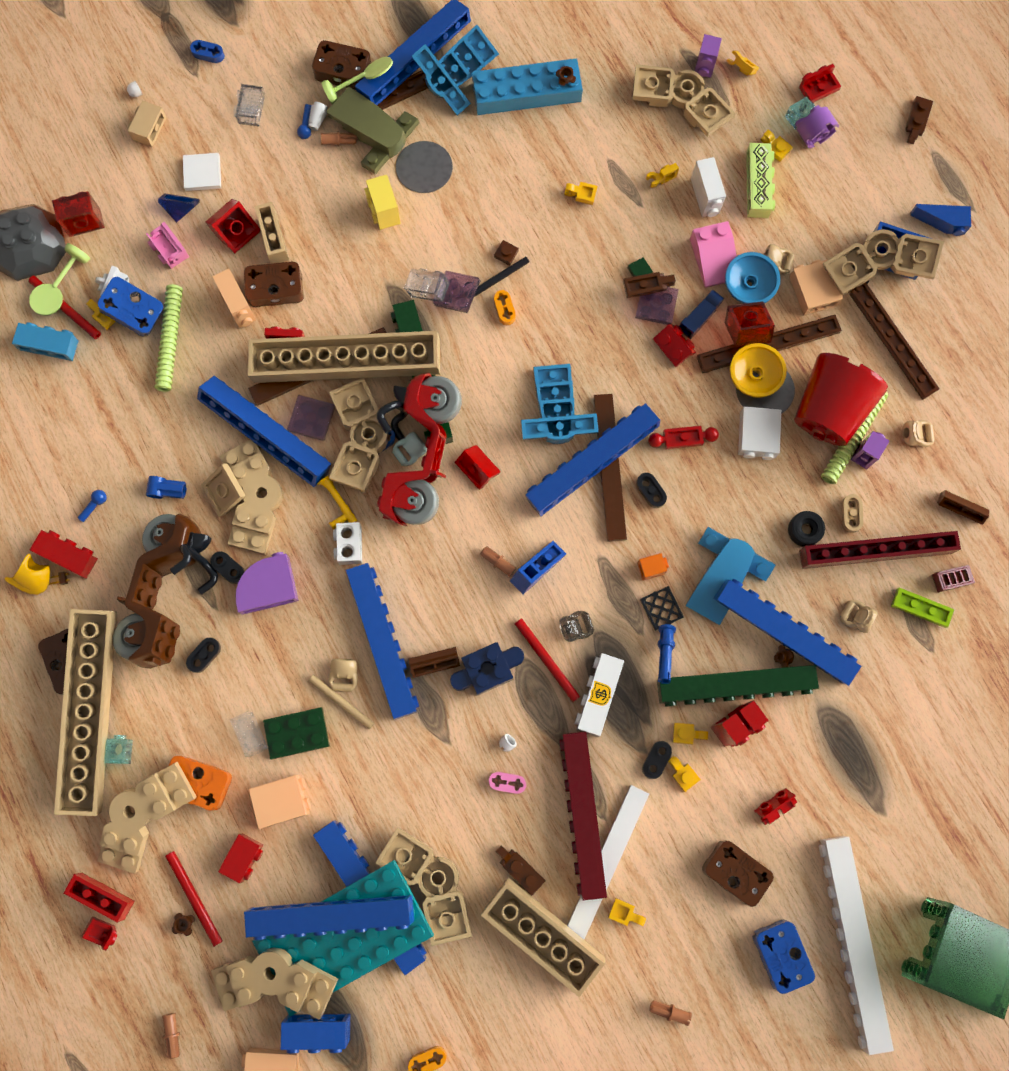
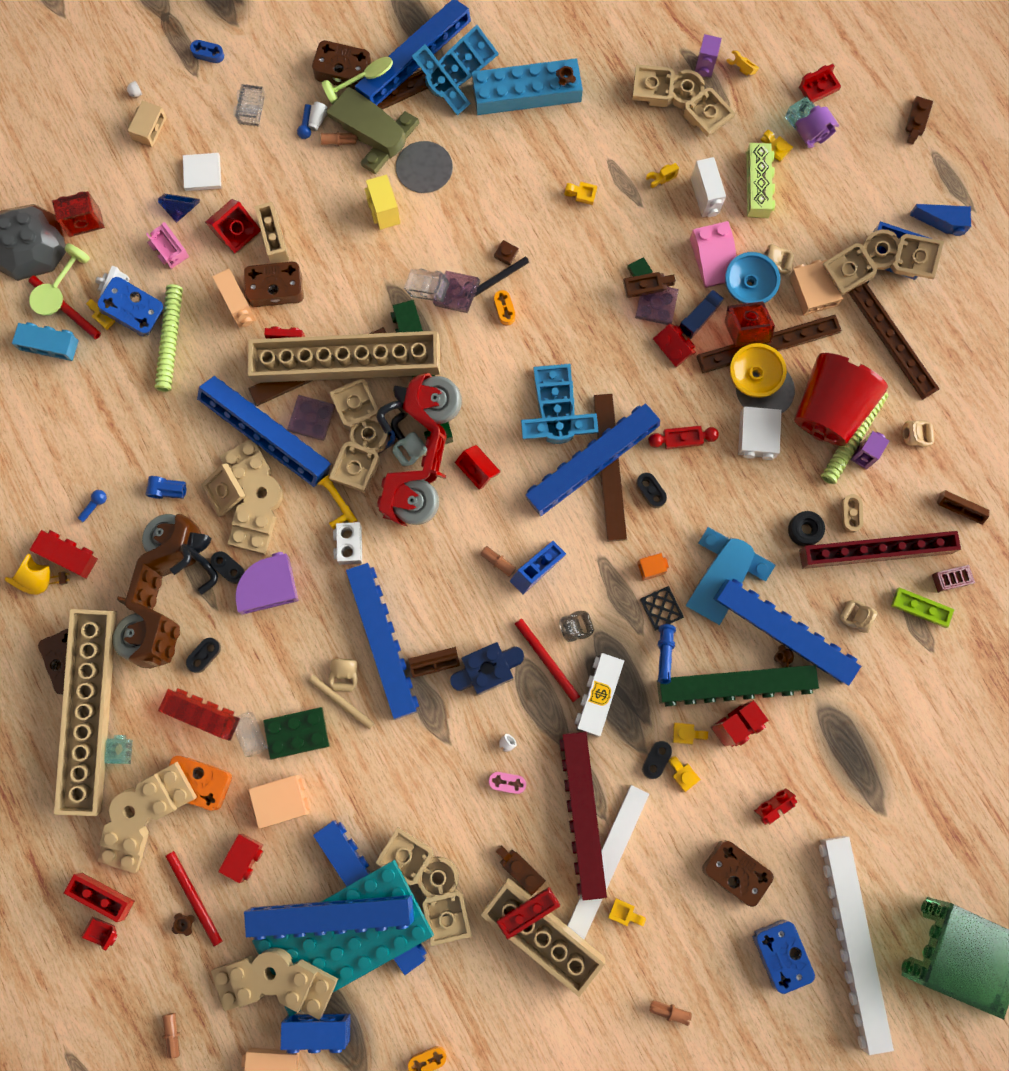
none -> clear red brick [158,688,240,741]
none -> red tile [496,887,560,940]

